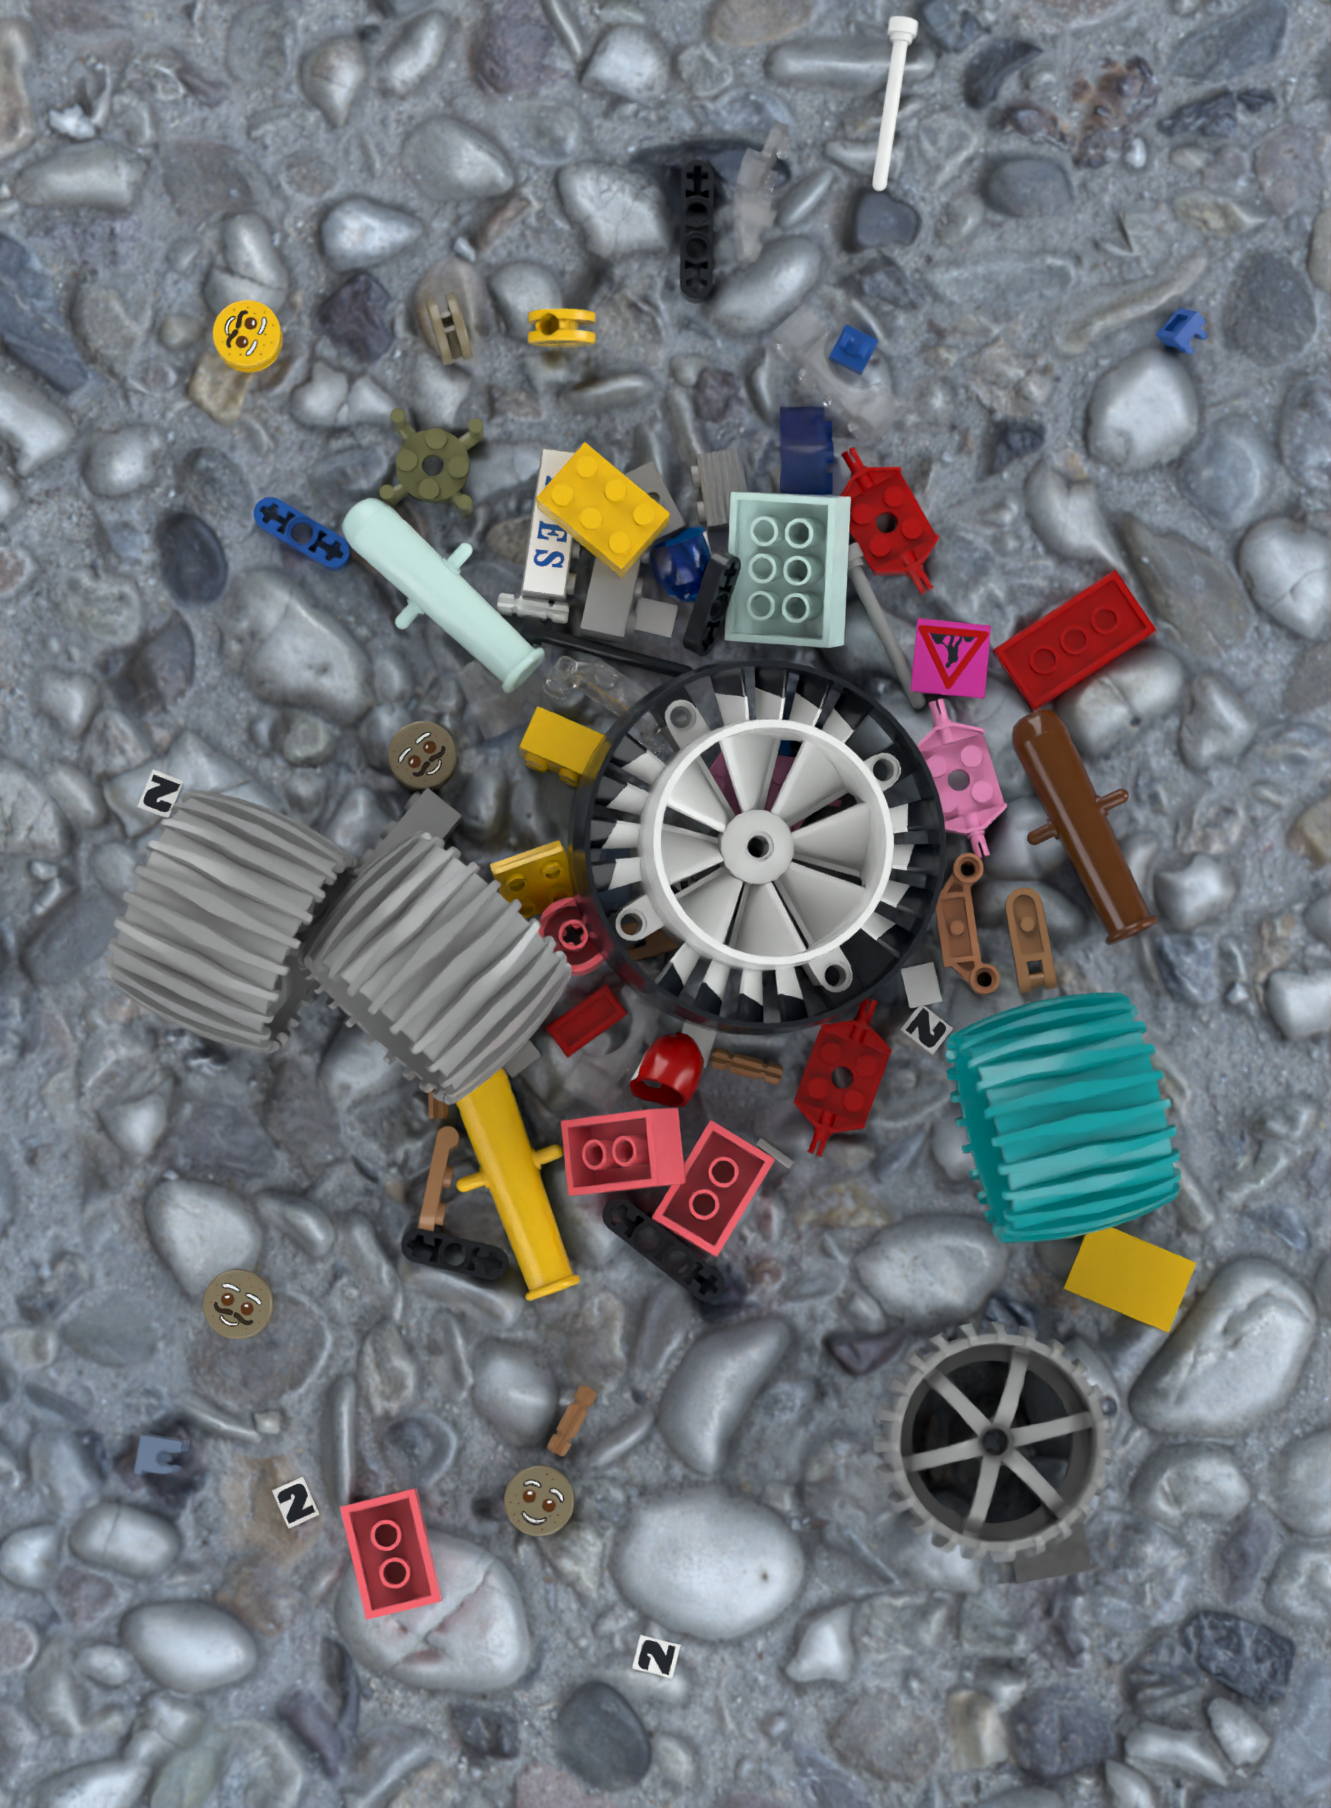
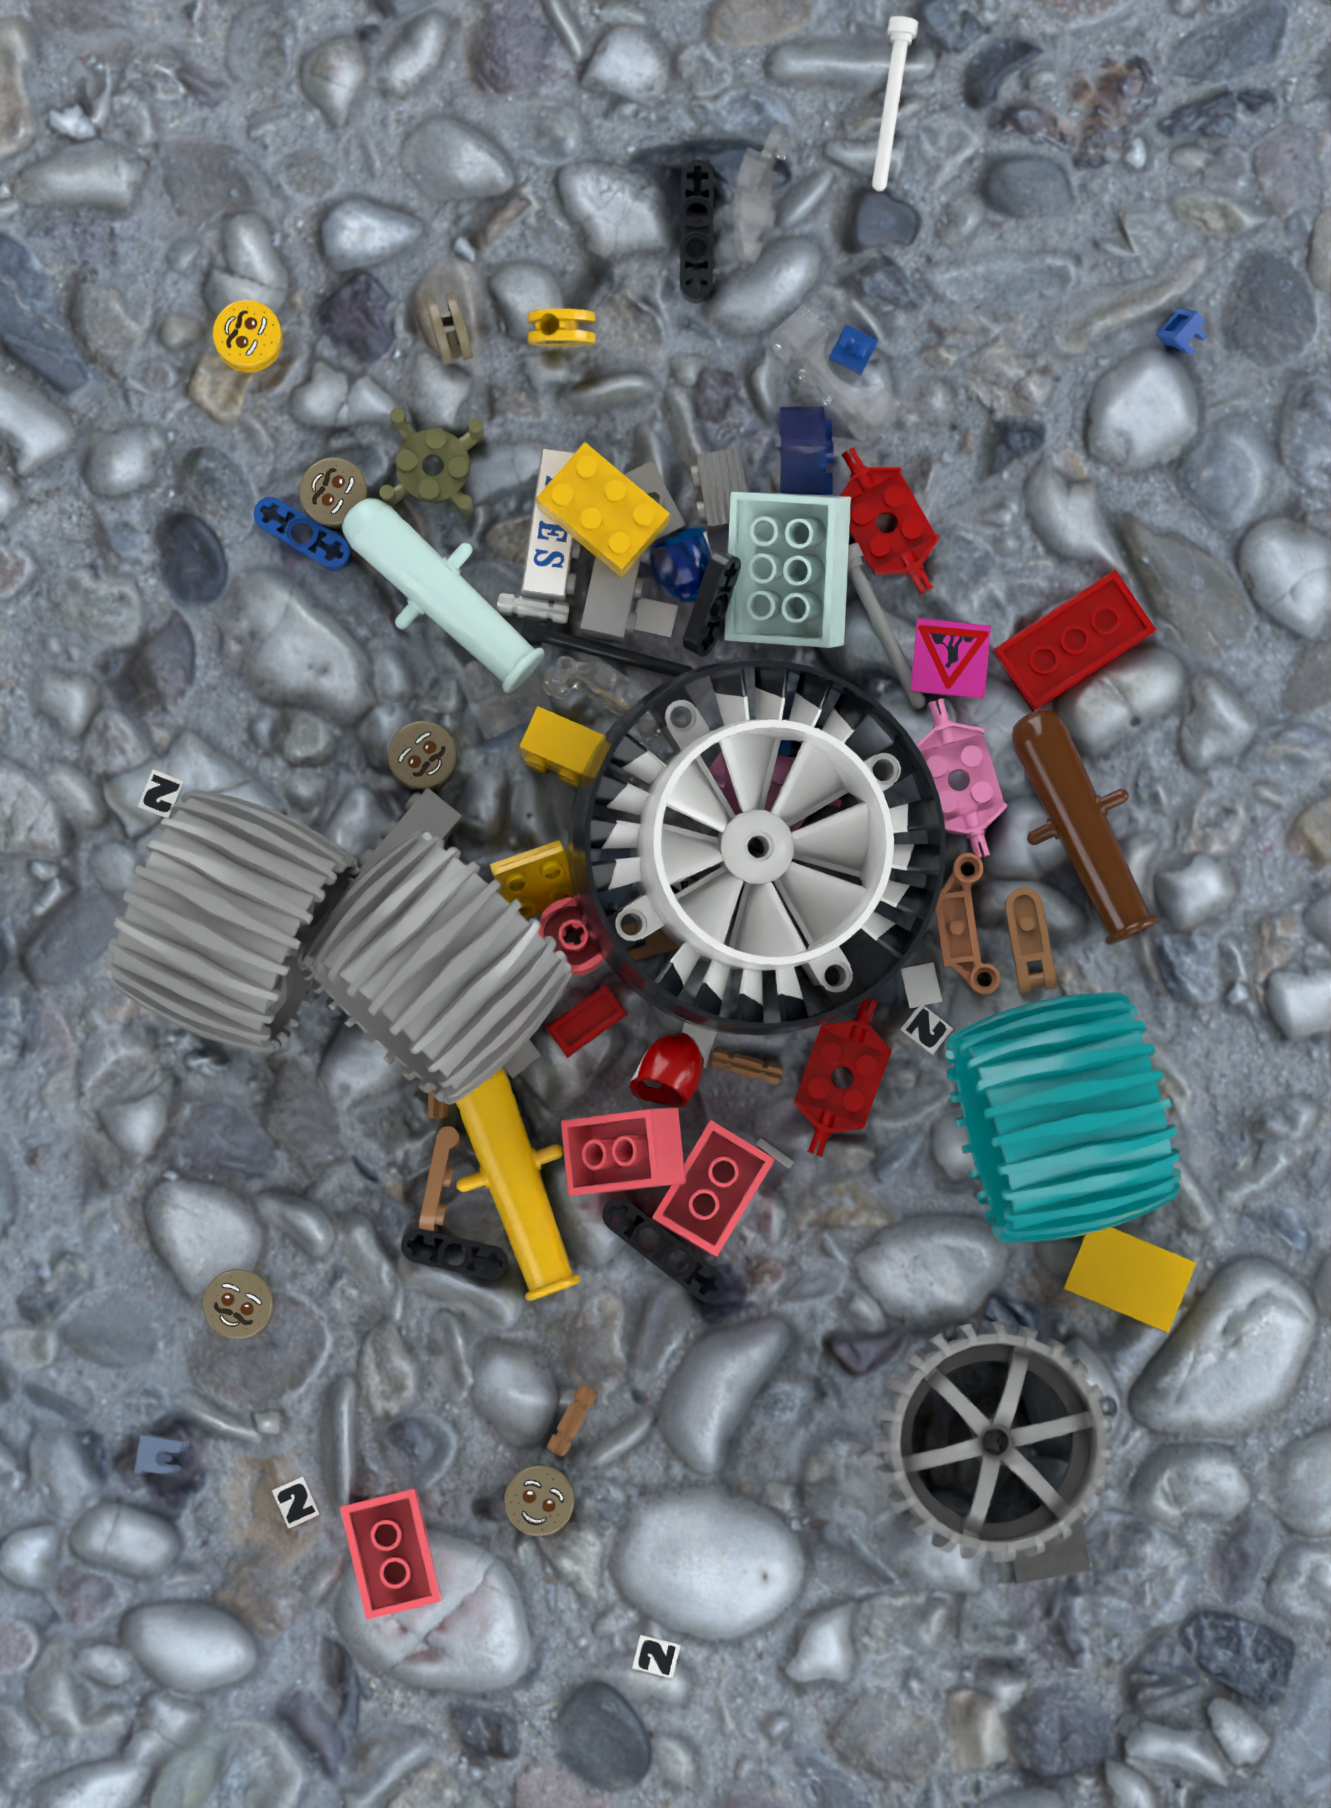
clear arch [563,959,682,1113] -> none
none -> dark tan head [299,458,369,530]

